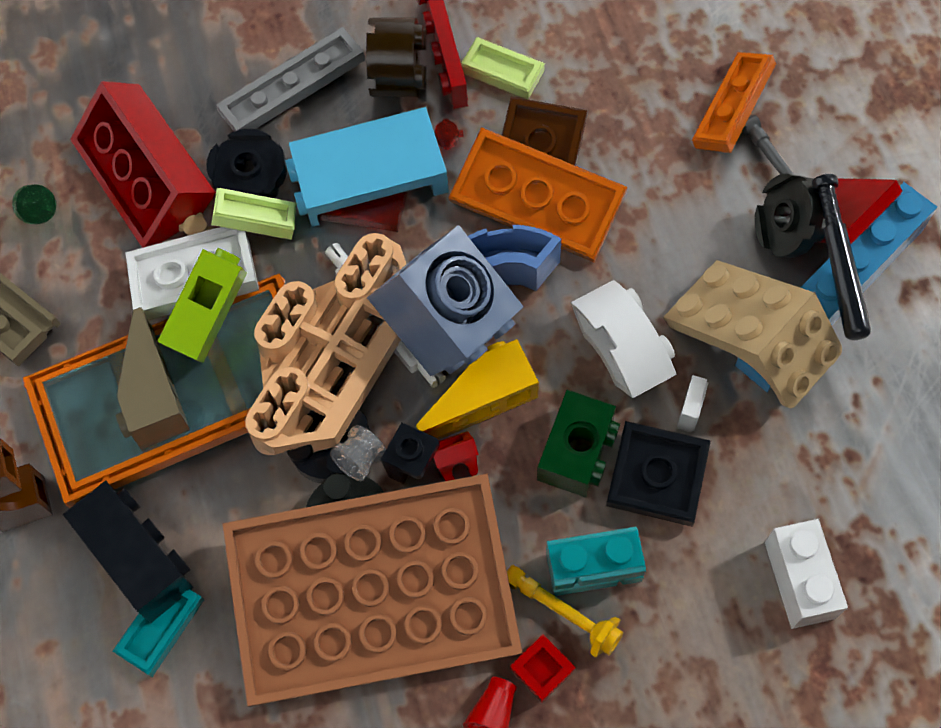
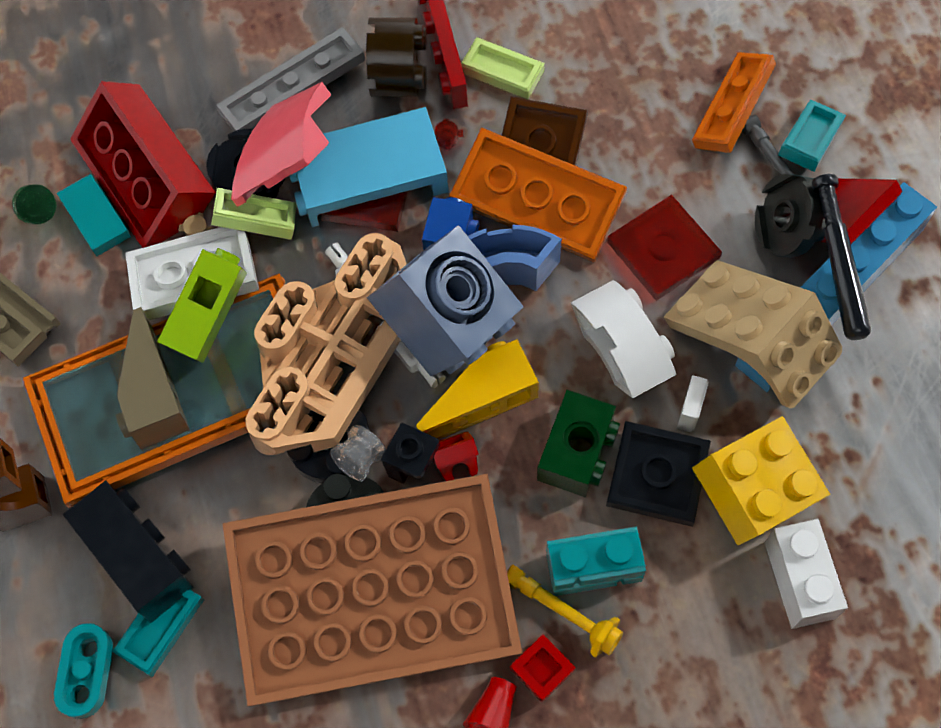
none -> teal plate [54,623,113,719]
none -> teal tile [57,174,131,257]
none -> coral slope [231,82,331,207]
none -> blue brick [422,197,479,250]
none -> clear red tile [607,194,722,301]
none -> yellow brick [692,416,831,546]
none -> teal tile [778,99,846,172]

